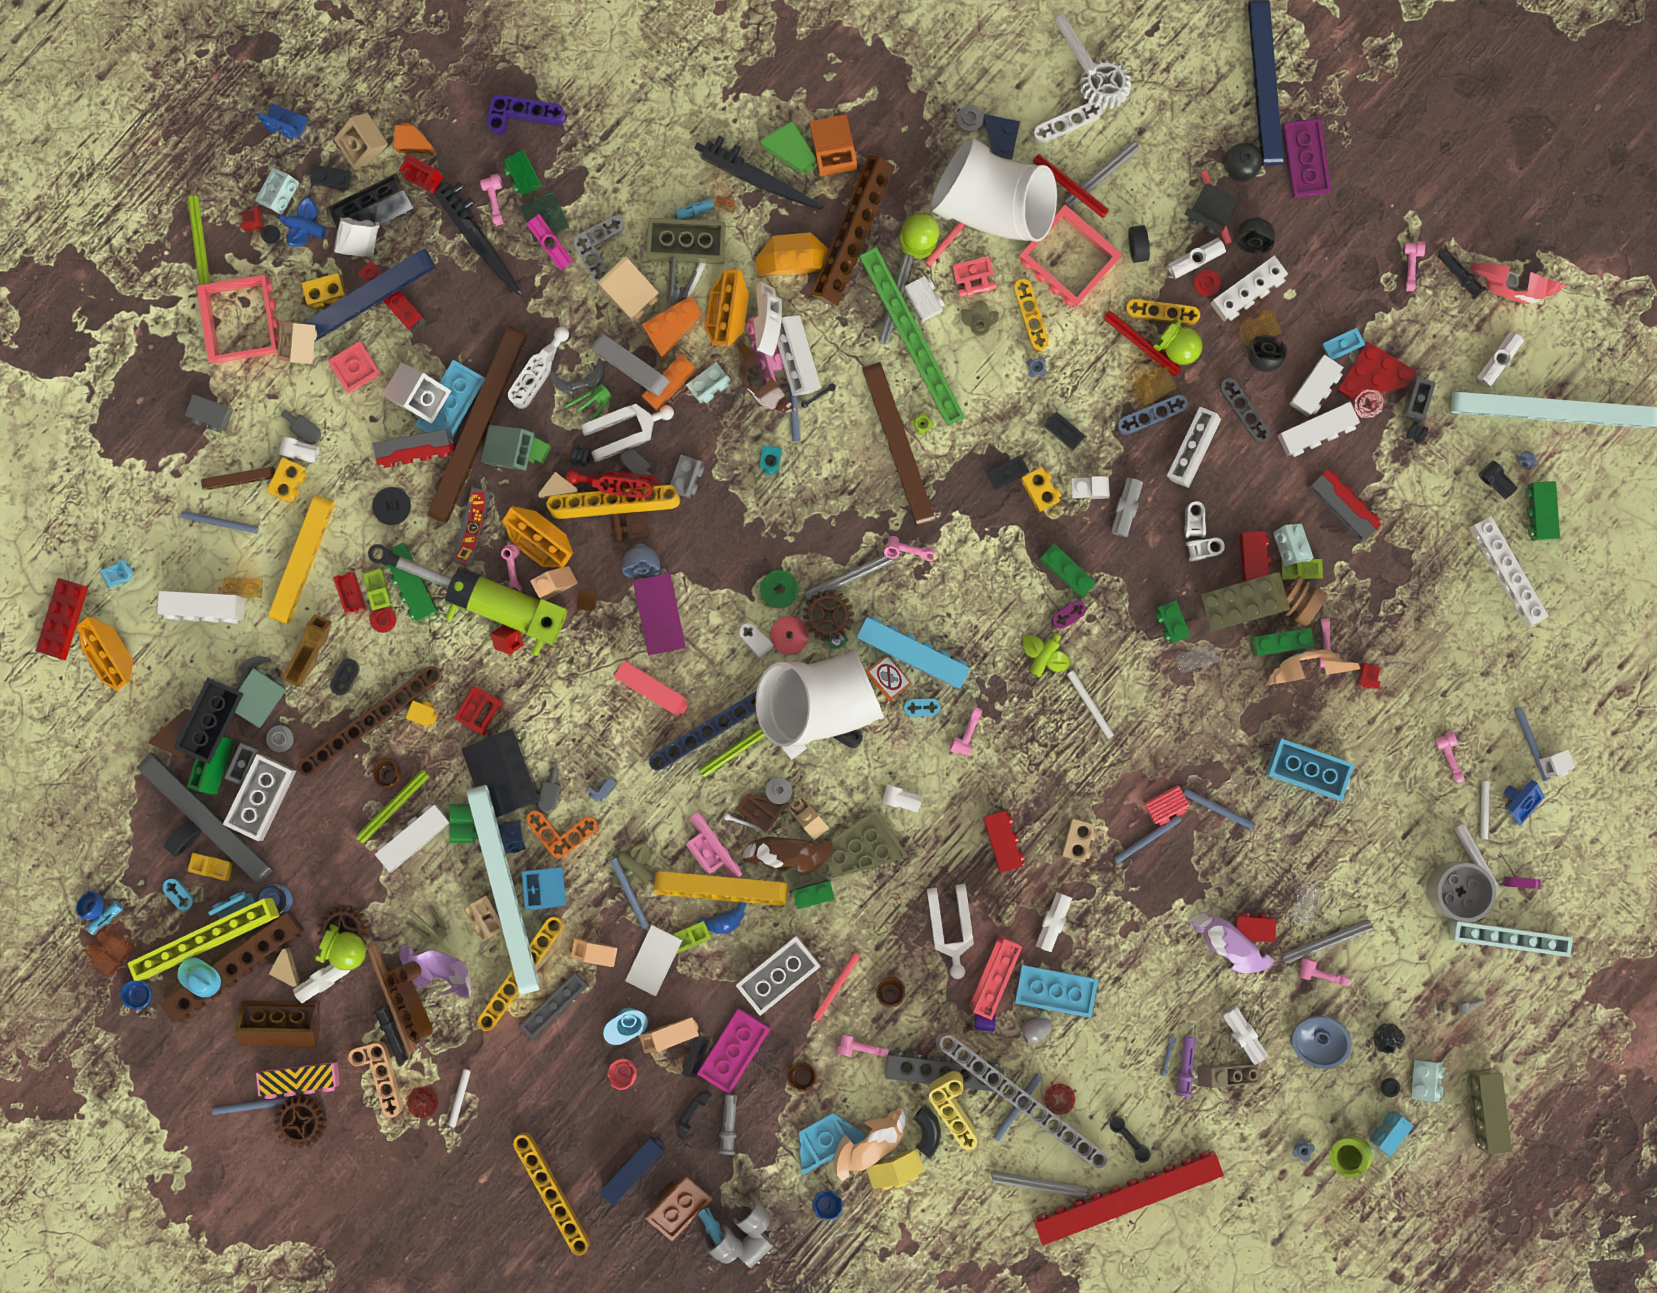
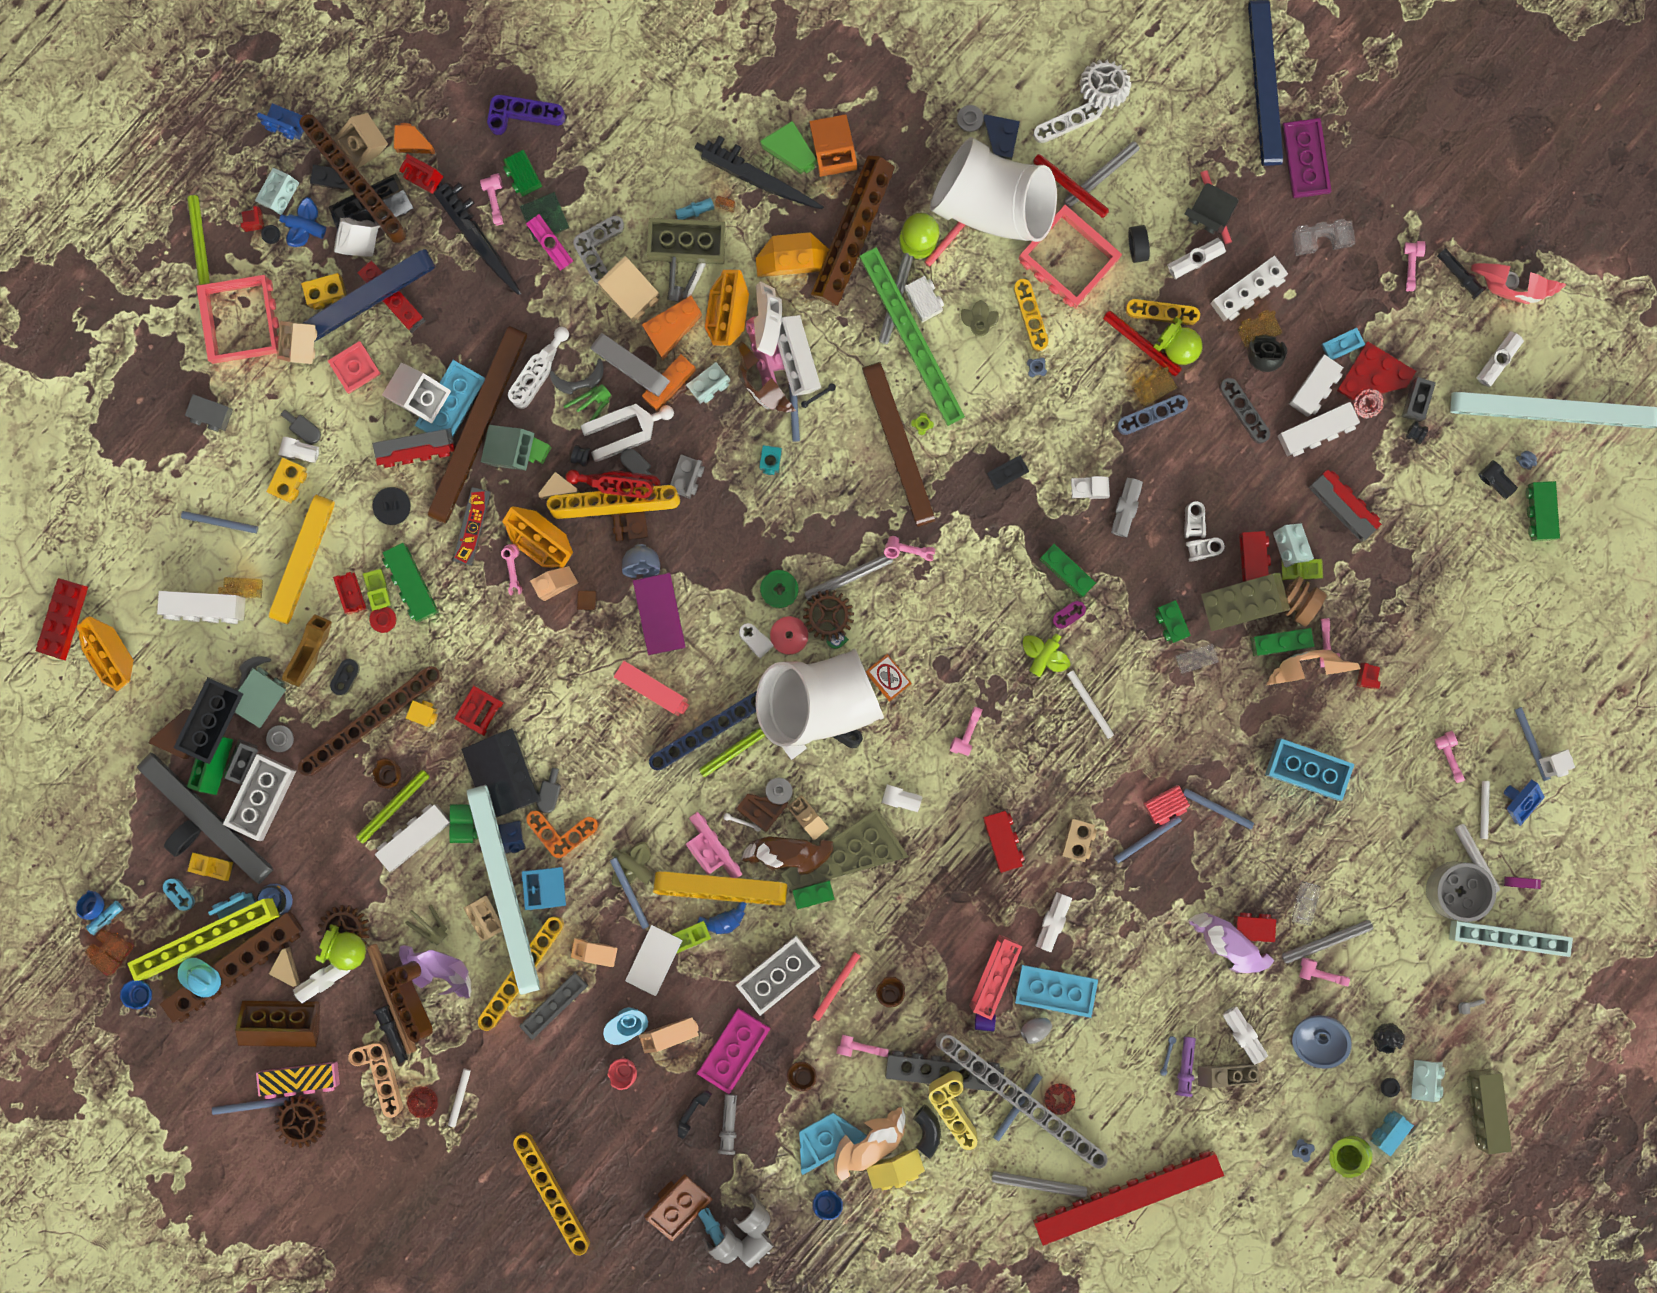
medium azure bracket [100,559,133,589] -> none
reddish brown beam [201,467,275,490] -> none
lime piece [368,544,568,656] -> none
red panel [490,625,524,655] -> none
sand blue bracket [587,777,617,801] -> none
dark blue slope [599,1136,665,1206] -> none
black plate [682,1037,709,1077] -> none
medium azure brick [856,616,970,689] -> none
medium azure beam [904,699,940,717] -> none
white piece [927,884,974,979] -> none
coral plate [952,256,997,297] -> none
yellow brick [1021,467,1061,513] -> none
black plate [1044,411,1085,451] -> none
white axle [1055,15,1097,76] -> none
black bar [1109,1116,1150,1163] -> none
white brick [1167,407,1221,488] -> none
red piece [1194,270,1221,297] -> none
pearl dark grey cylinder [1223,142,1263,182] -> none
pearl dark grey cylinder [1236,217,1275,253] -> none
white brick [1469,516,1549,627] -> none
none -> reddish brown beam [299,114,406,243]
none -> clear arch [1292,219,1356,256]

